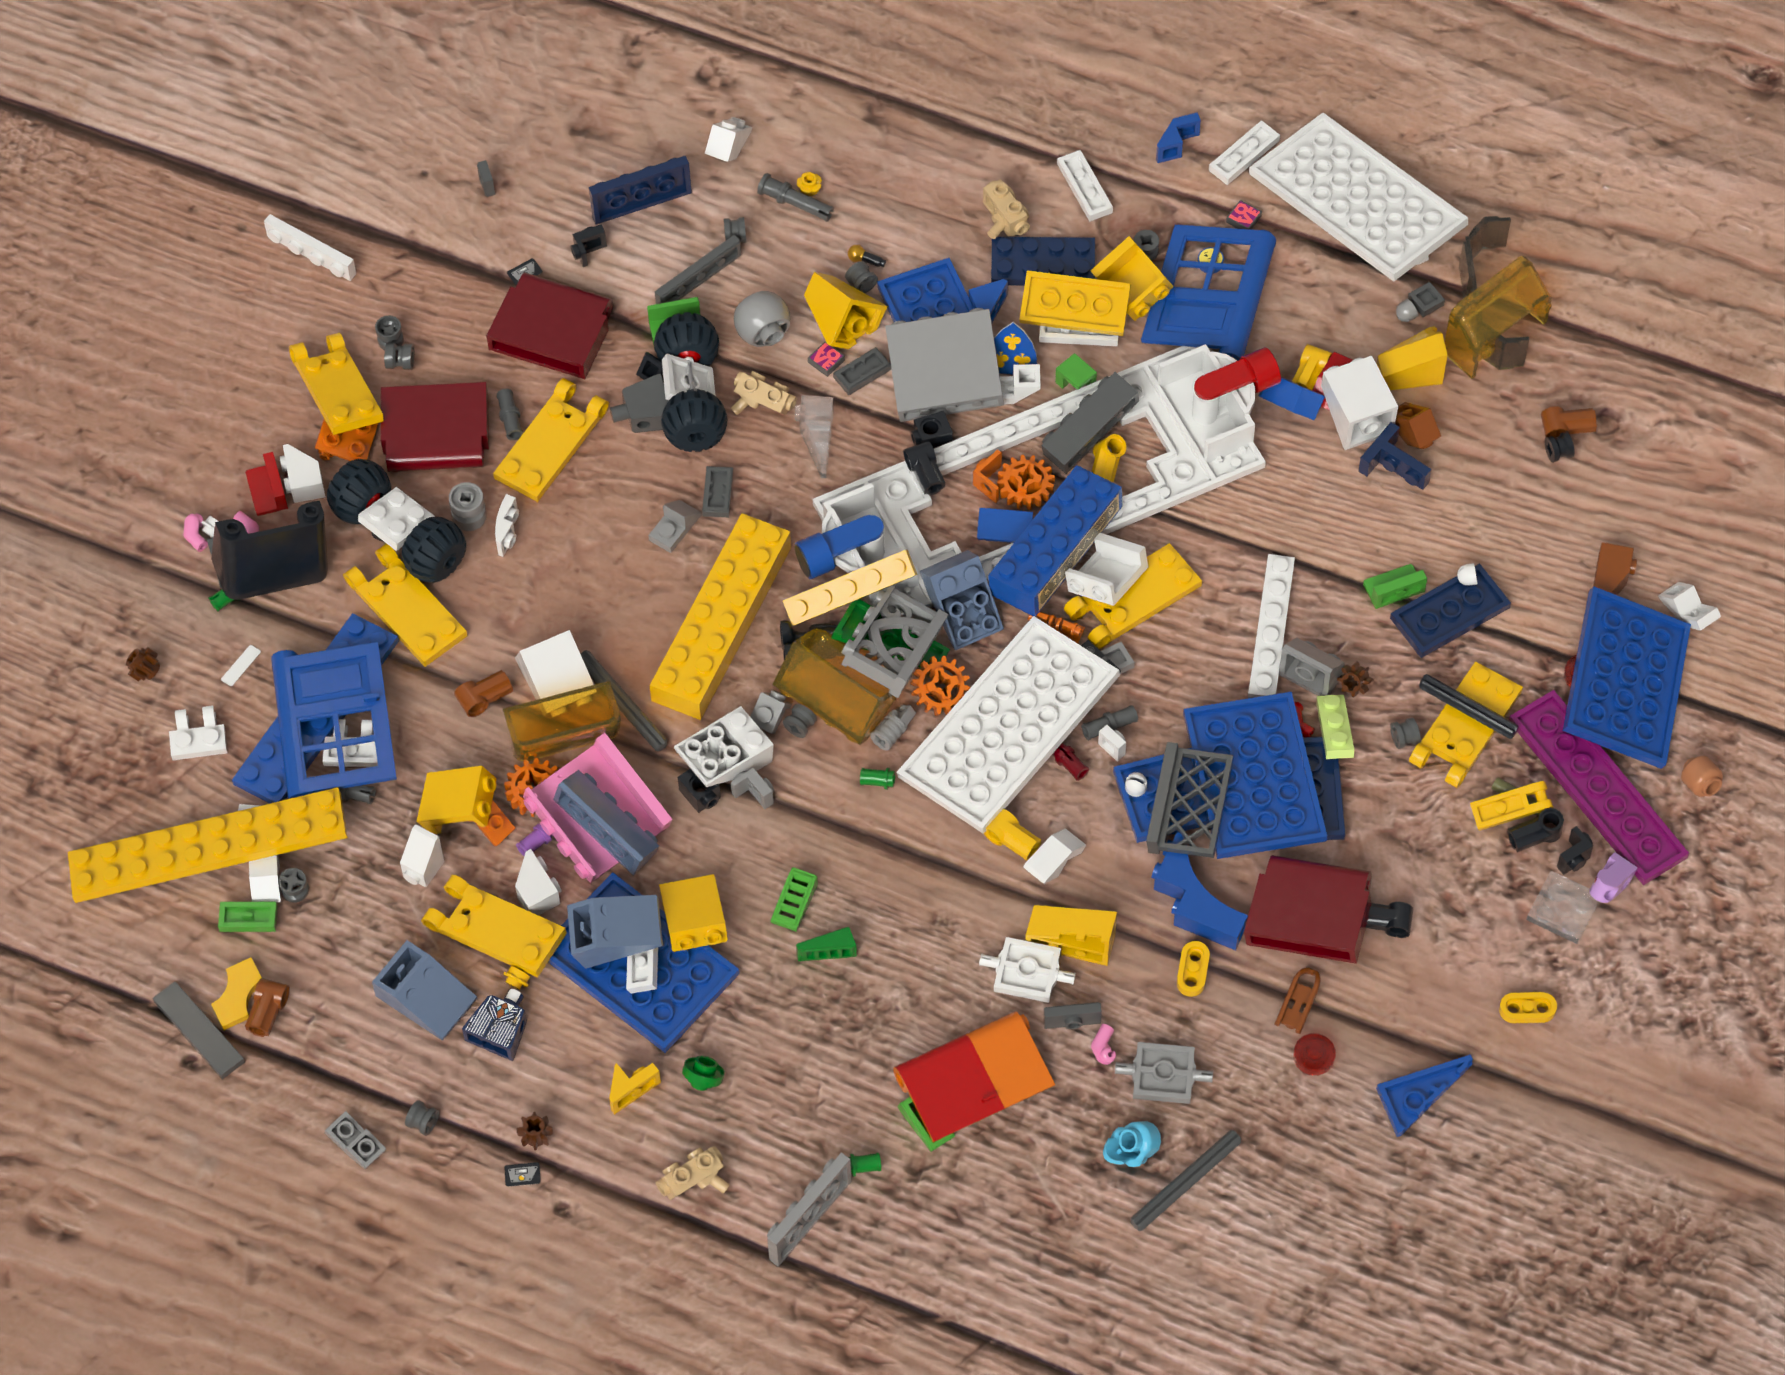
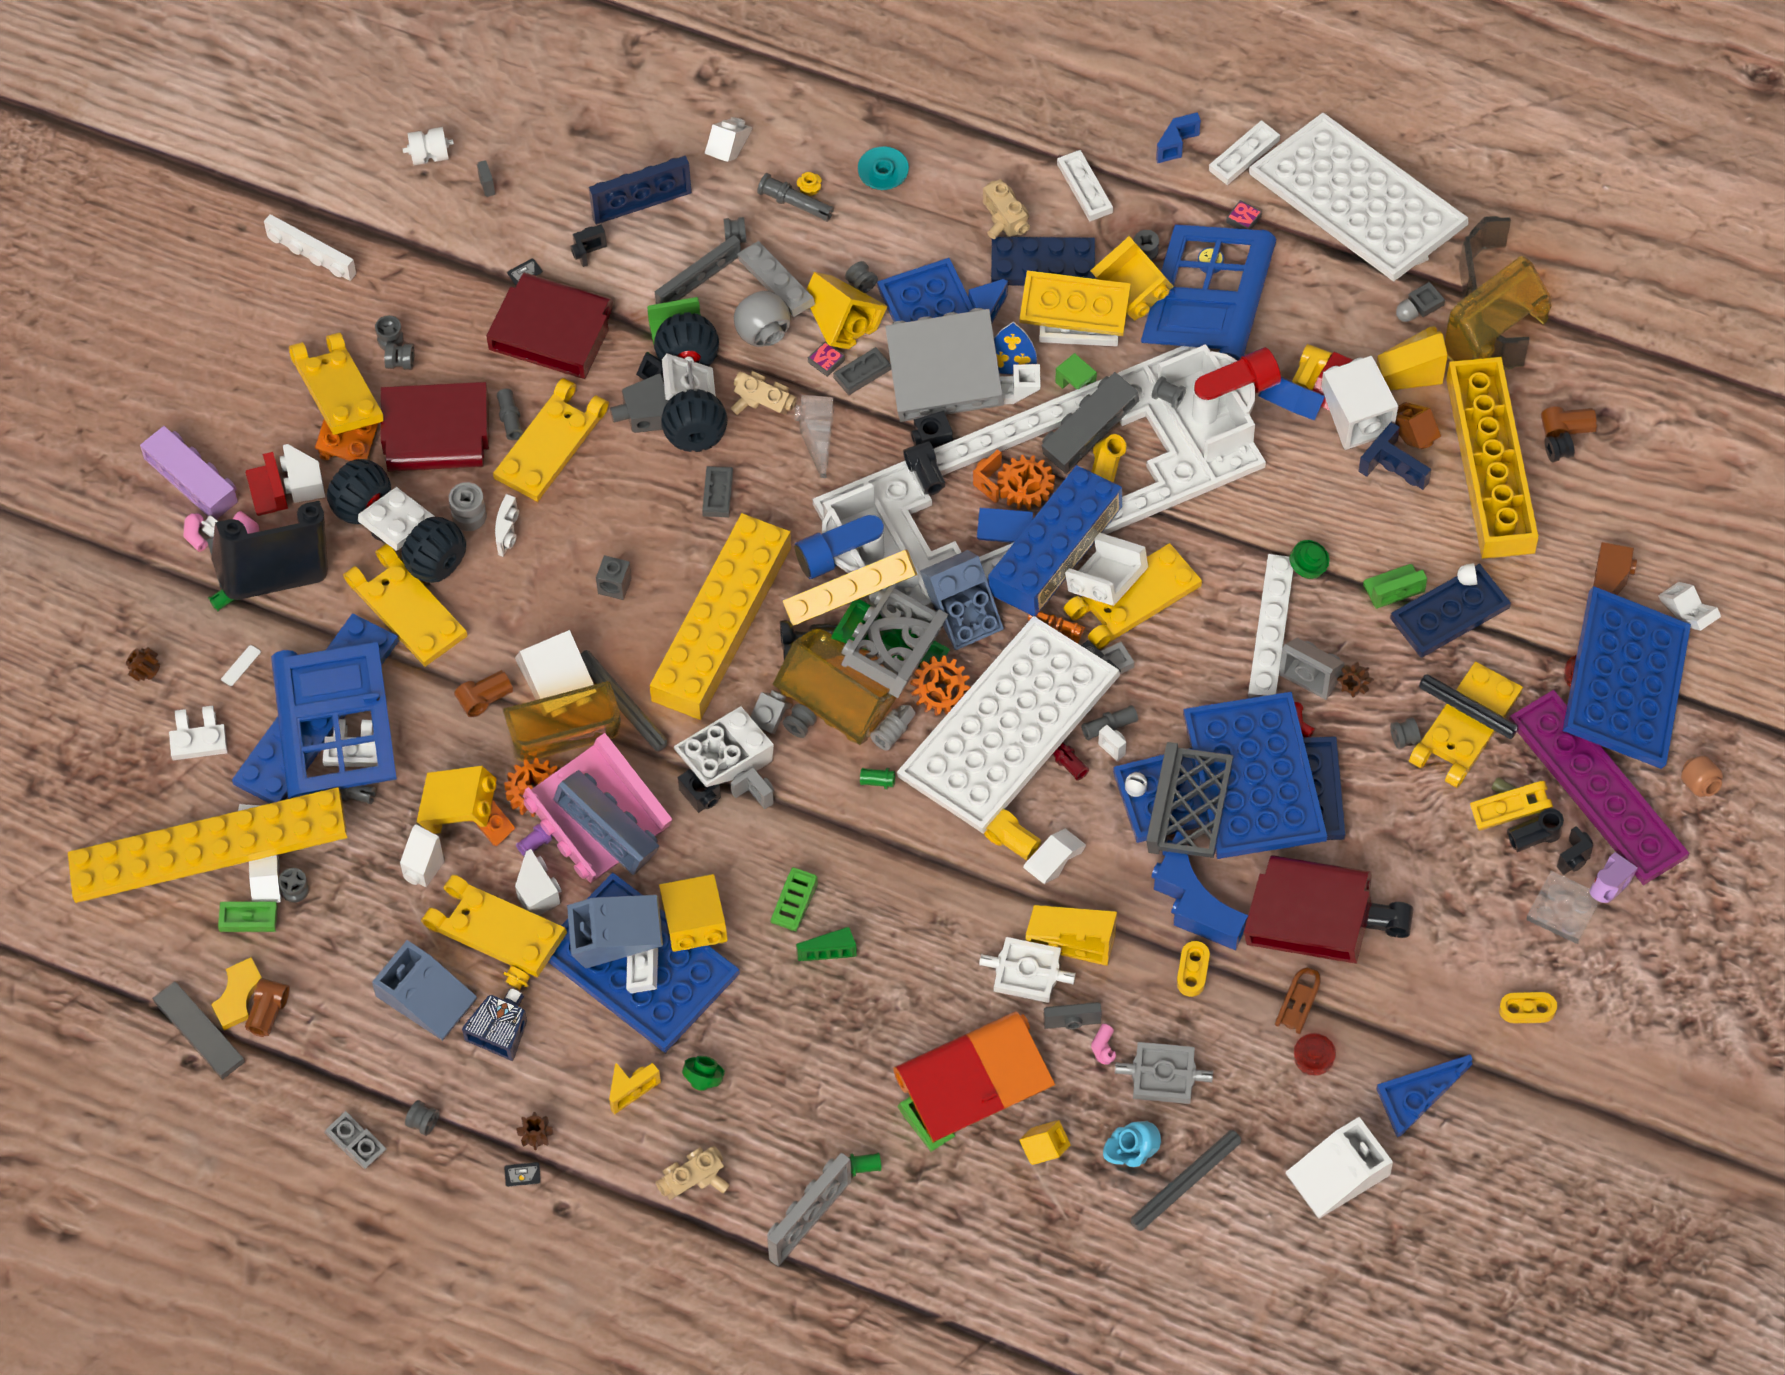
light grey slope [648,500,702,553] -> none
piece [848,245,886,268] -> none
yellowish green plate [1316,695,1354,759] -> none
none -> lavender brick [140,426,238,520]
none -> white wheel [402,127,454,166]
none -> dark grey brick [596,555,632,600]
none -> light grey plate [737,241,815,317]
none -> teal dish [858,146,909,190]
none -> yellow panel [1019,1120,1071,1165]
none -> dark grey bush [1151,376,1186,409]
none -> white slope [1286,1117,1393,1219]
none -> green plate [1289,540,1330,579]
none -> yellow brick [1446,357,1538,559]

